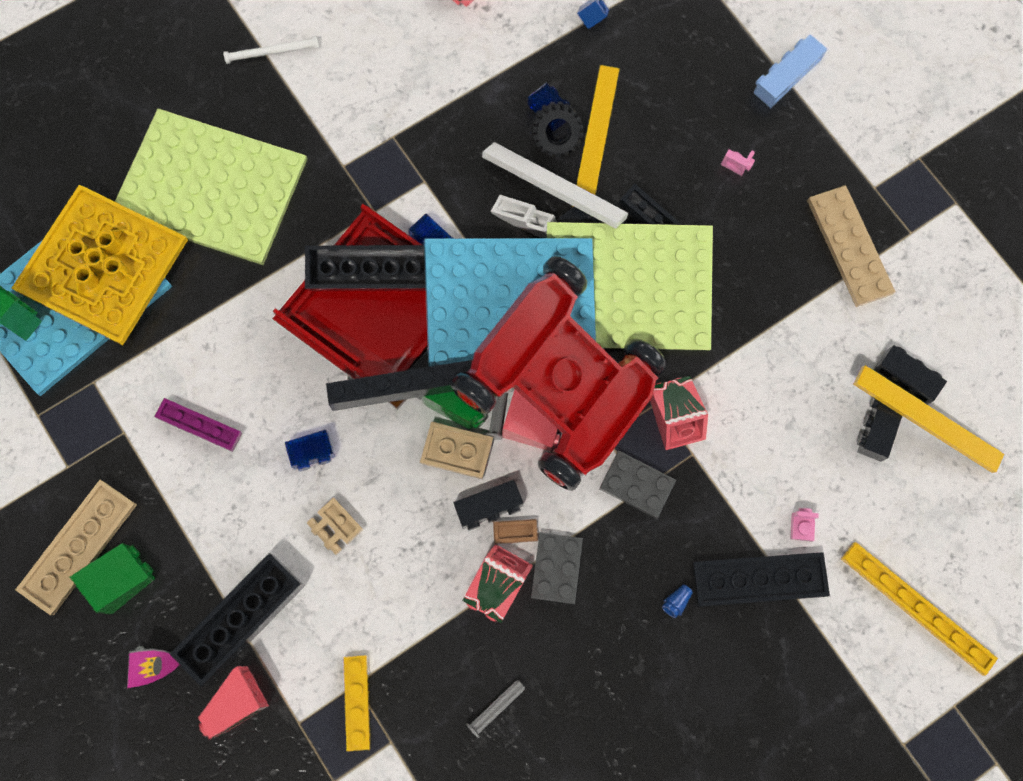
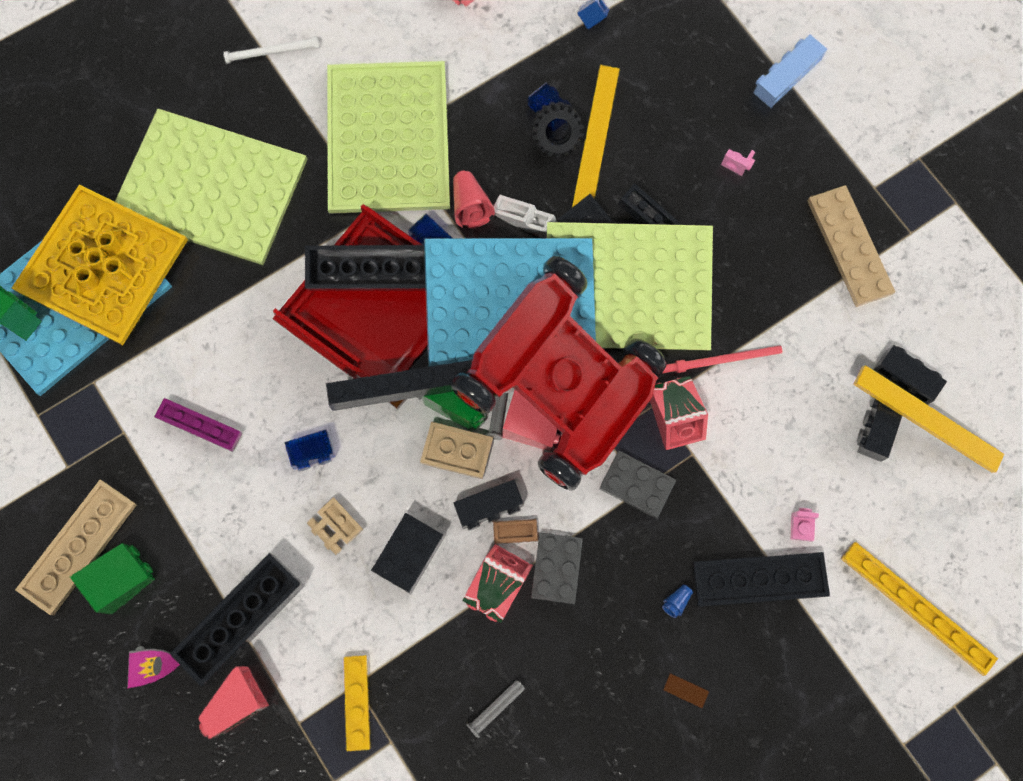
white tile [482,142,628,229] -> none
none -> yellowish green plate [327,61,450,213]
none -> black brick [371,512,445,594]
none -> coral cone [453,171,495,228]
none -> coral bar [662,345,782,374]
none -> reddish brown sticker [663,673,709,708]

